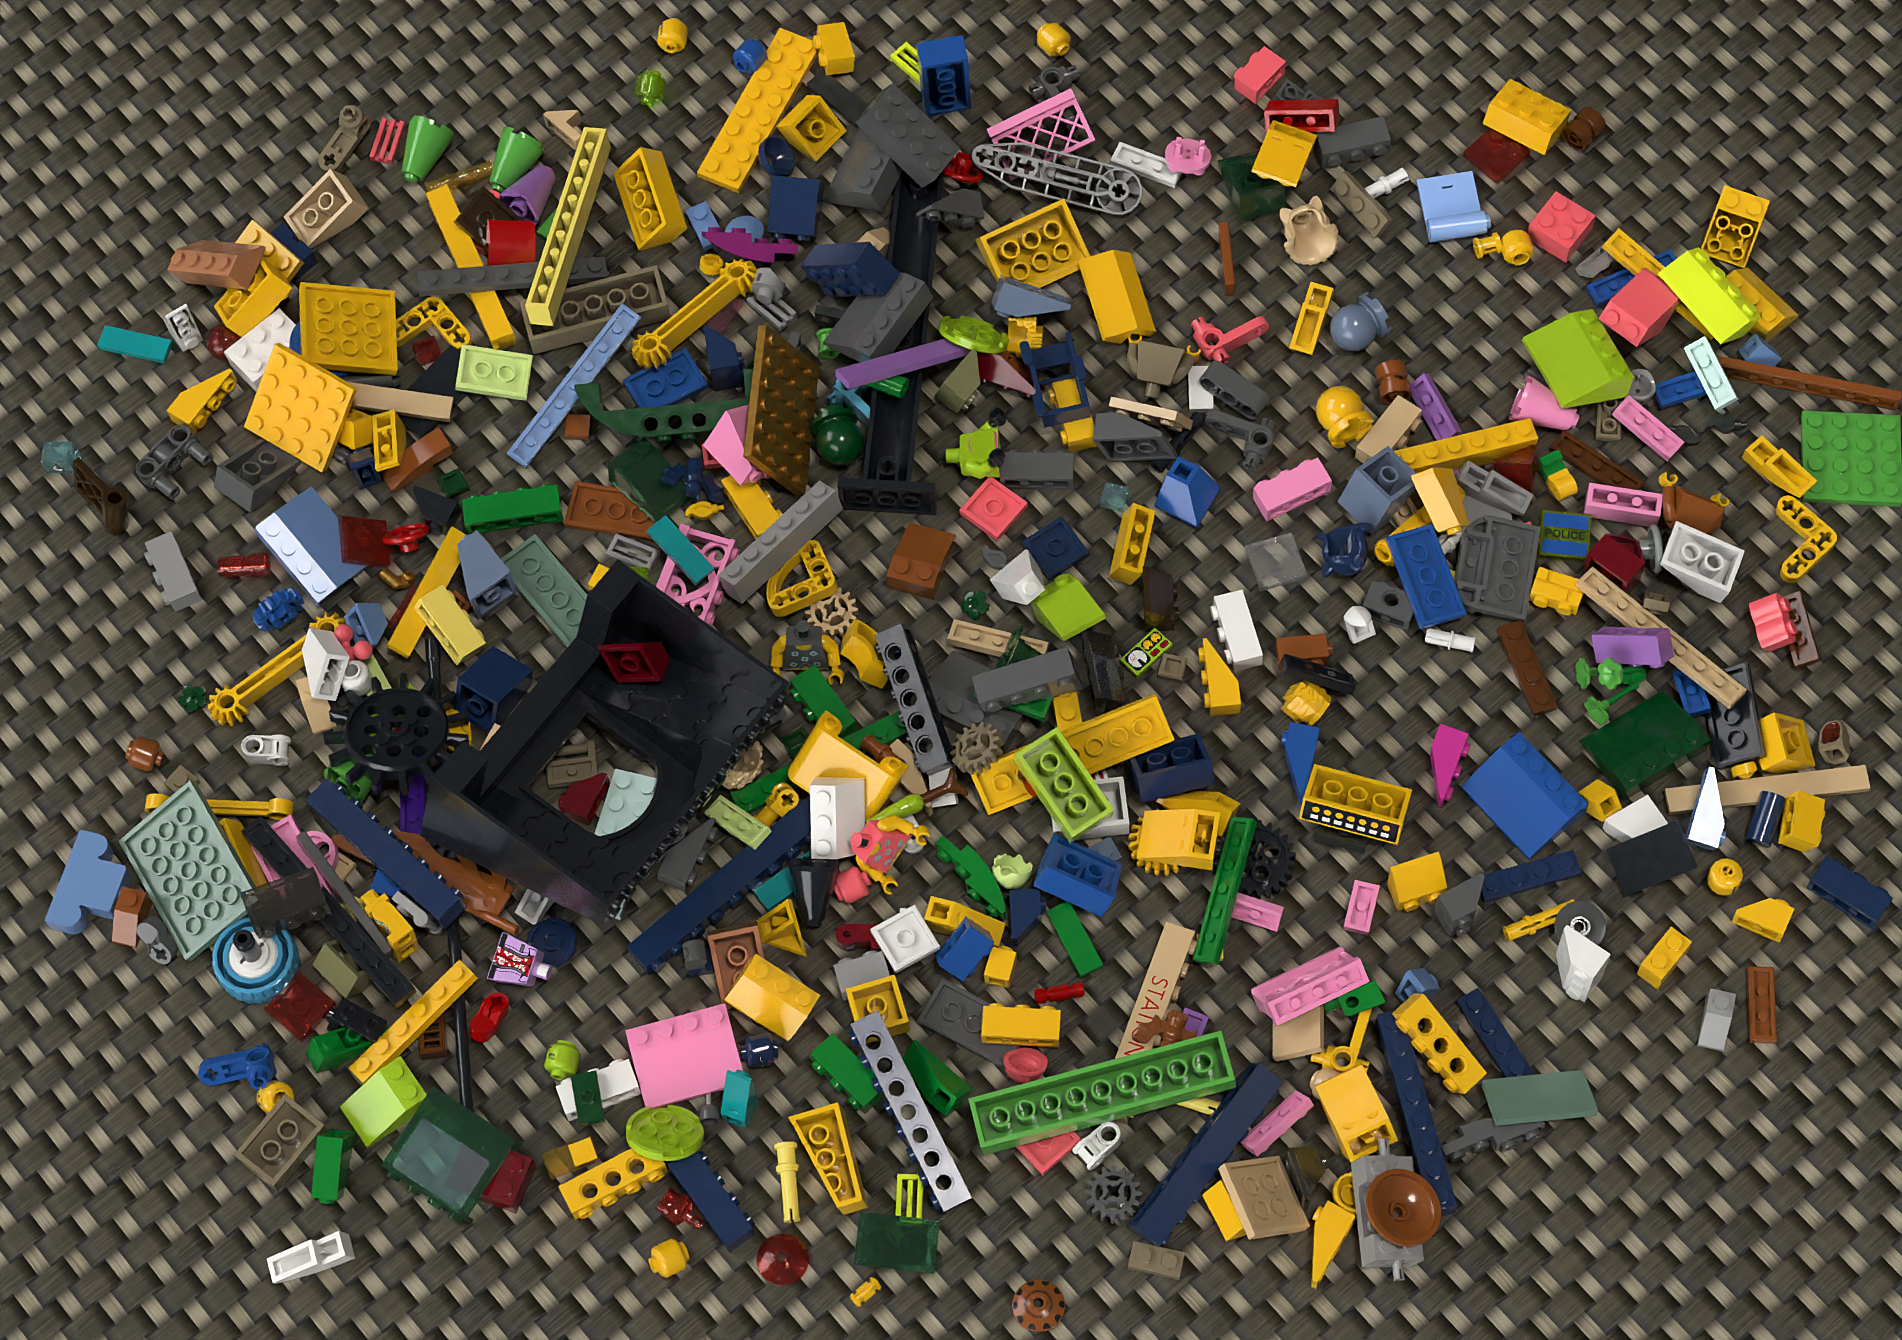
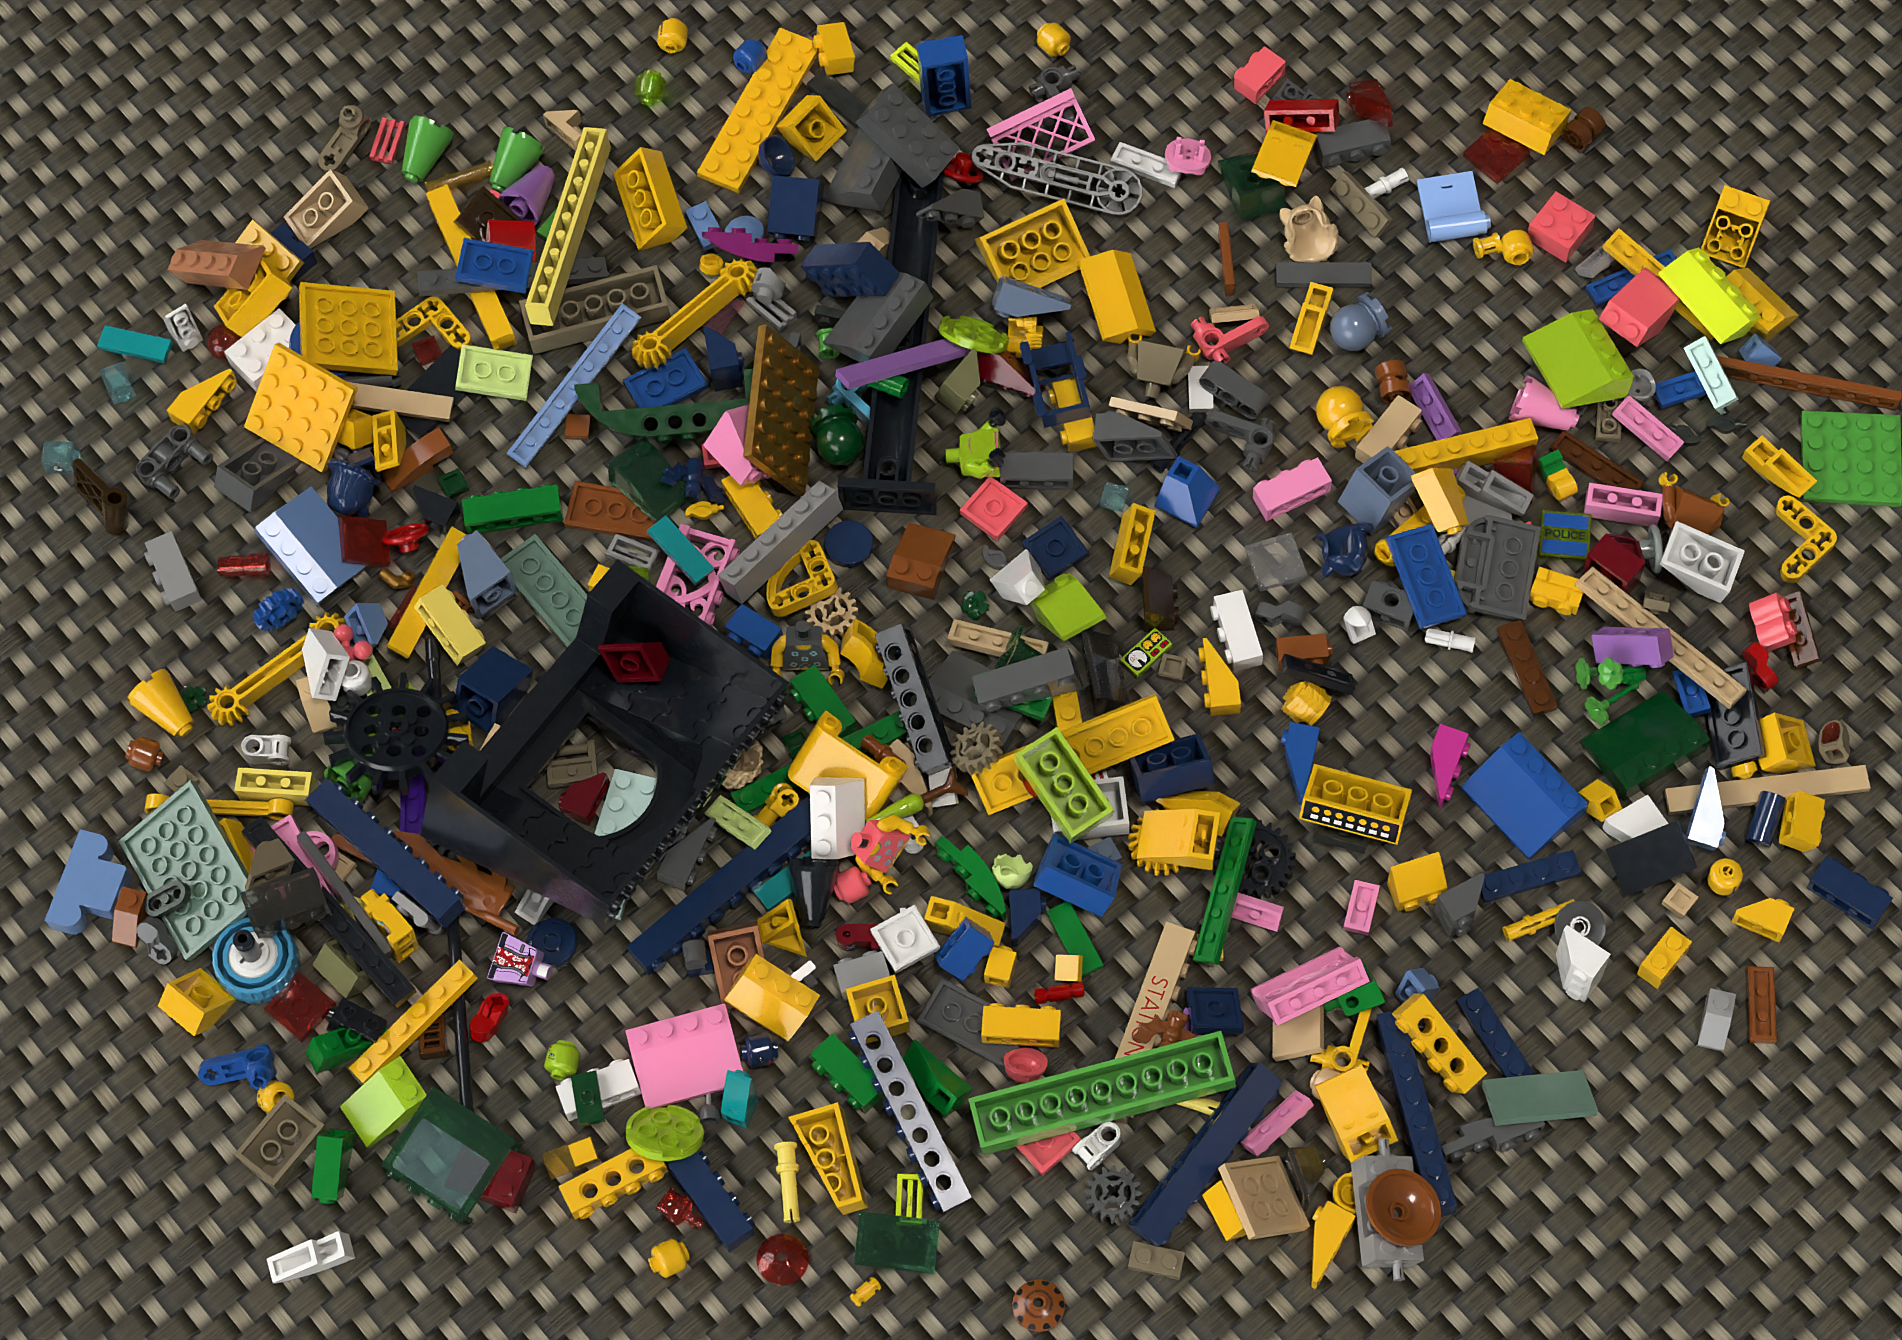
none -> clear light blue brick [99,362,136,404]
none -> yellow cone [127,669,194,737]
none -> pearl dark grey plate [144,880,191,917]
none -> yellow slope [158,968,236,1036]
none -> light yellow brick [234,768,318,806]
none -> dark tan slope [244,838,294,892]
none -> dark blue hair [327,459,382,521]
none -> blue tile [455,238,534,294]
none -> blue brick [725,604,783,661]
none -> tile [791,960,818,989]
none -> dark blue tile [825,520,873,567]
none -> yellow tile [1055,955,1083,982]
none -> dark blue tile [1186,987,1244,1034]
none -> tan tile [1209,304,1259,323]
none -> dark grey piece [1254,601,1306,628]
none -> dark grey tile [1276,262,1372,287]
none -> clear red slope [1346,79,1393,127]
none -> tan plate [1662,882,1699,919]
none -> red piece [1742,642,1779,692]

